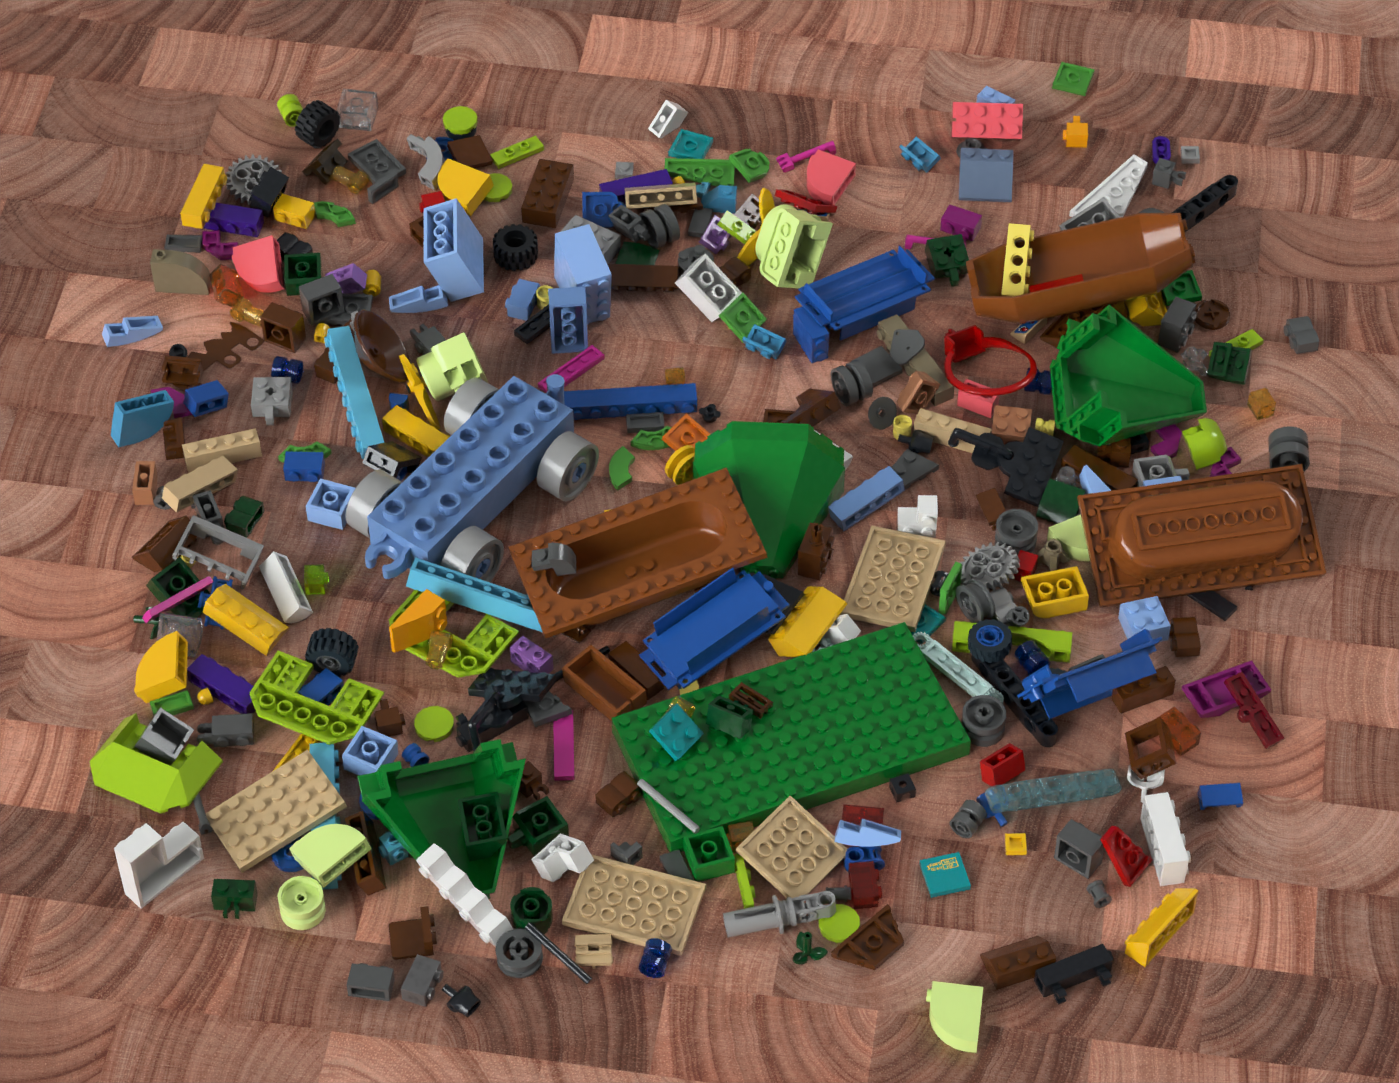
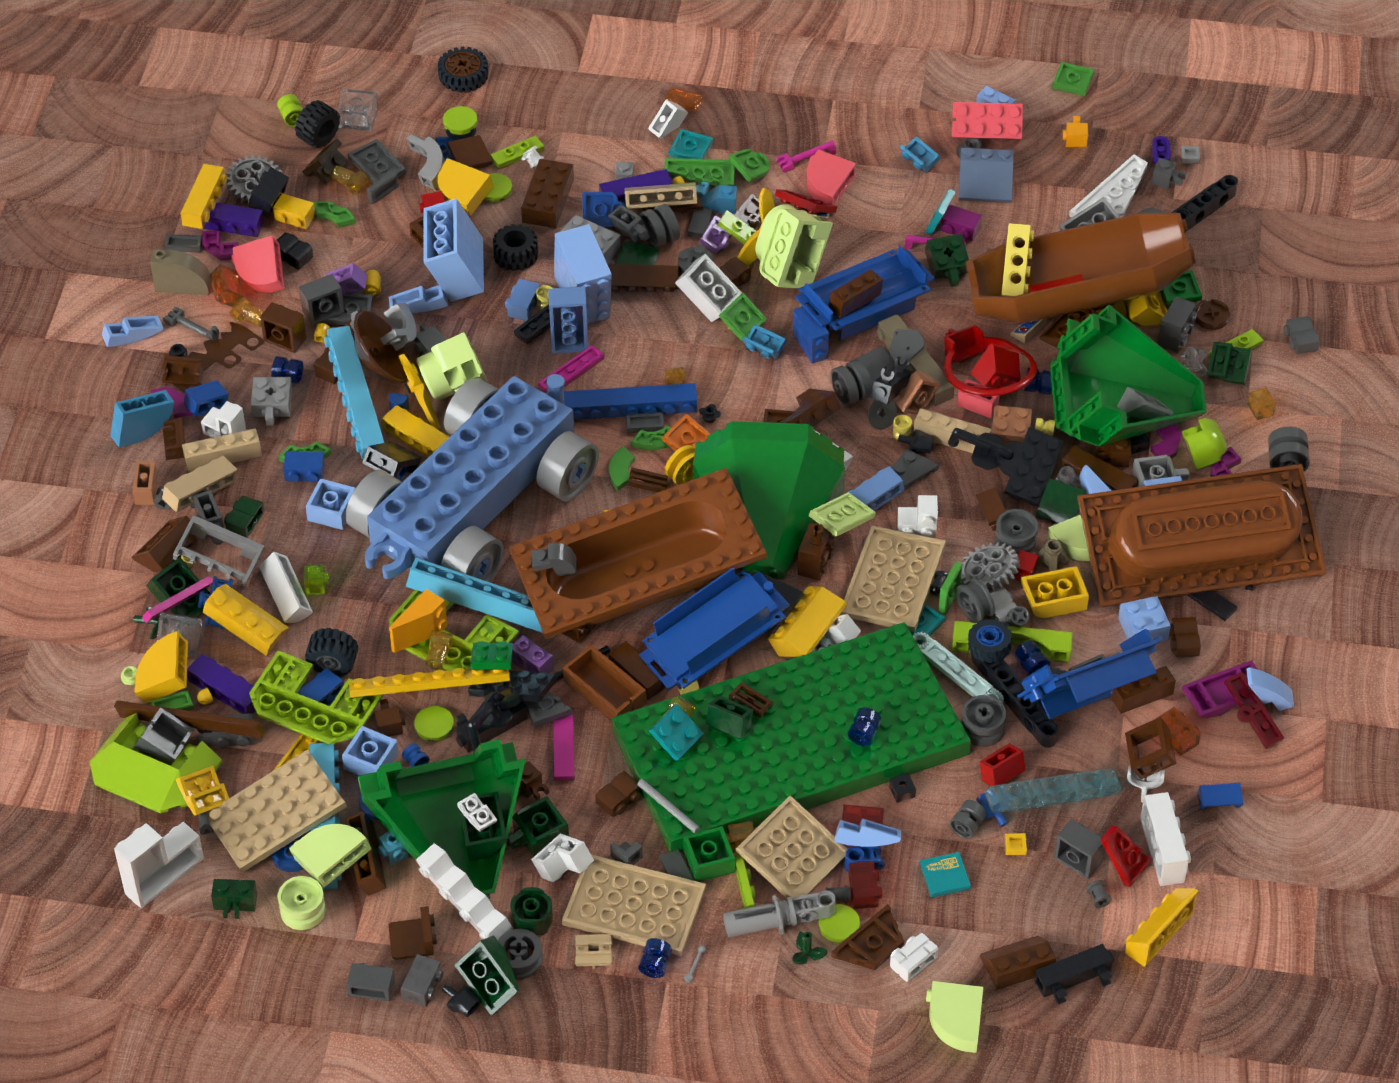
dark green hinge [284,253,322,296] -> none
black bar [524,922,592,984] -> none
none -> reddish brown tile [114,701,265,738]
none -> yellowish green plate [121,666,137,685]
none -> dark grey hinge [163,307,219,342]
none -> yellow slope [176,766,229,816]
none -> white brick [201,401,246,438]
none -> yellow plate [349,668,510,698]
none -> light grey arch [380,303,417,351]
none -> black wheel [438,47,488,92]
none -> dark green slope [455,935,520,1016]
none -> white slope [457,793,497,831]
none -> green plate [471,641,513,670]
none -> white brick [521,145,544,169]
none -> reddish brown tile [628,467,668,493]
none -> clear orange tile [665,87,703,111]
none -> light grey hinge [684,945,706,983]
none -> yellowish green tile [809,492,876,537]
none -> reddish brown brick [829,269,883,318]
none -> clear blue wheel [848,708,882,746]
none -> black brick [870,356,912,404]
none -> white brick [890,933,939,982]
none -> teal tile [925,189,955,235]
none -> red slope [970,343,1021,394]
none -> light grey slope [1117,387,1174,419]
none -> light blue slope [1247,668,1294,711]

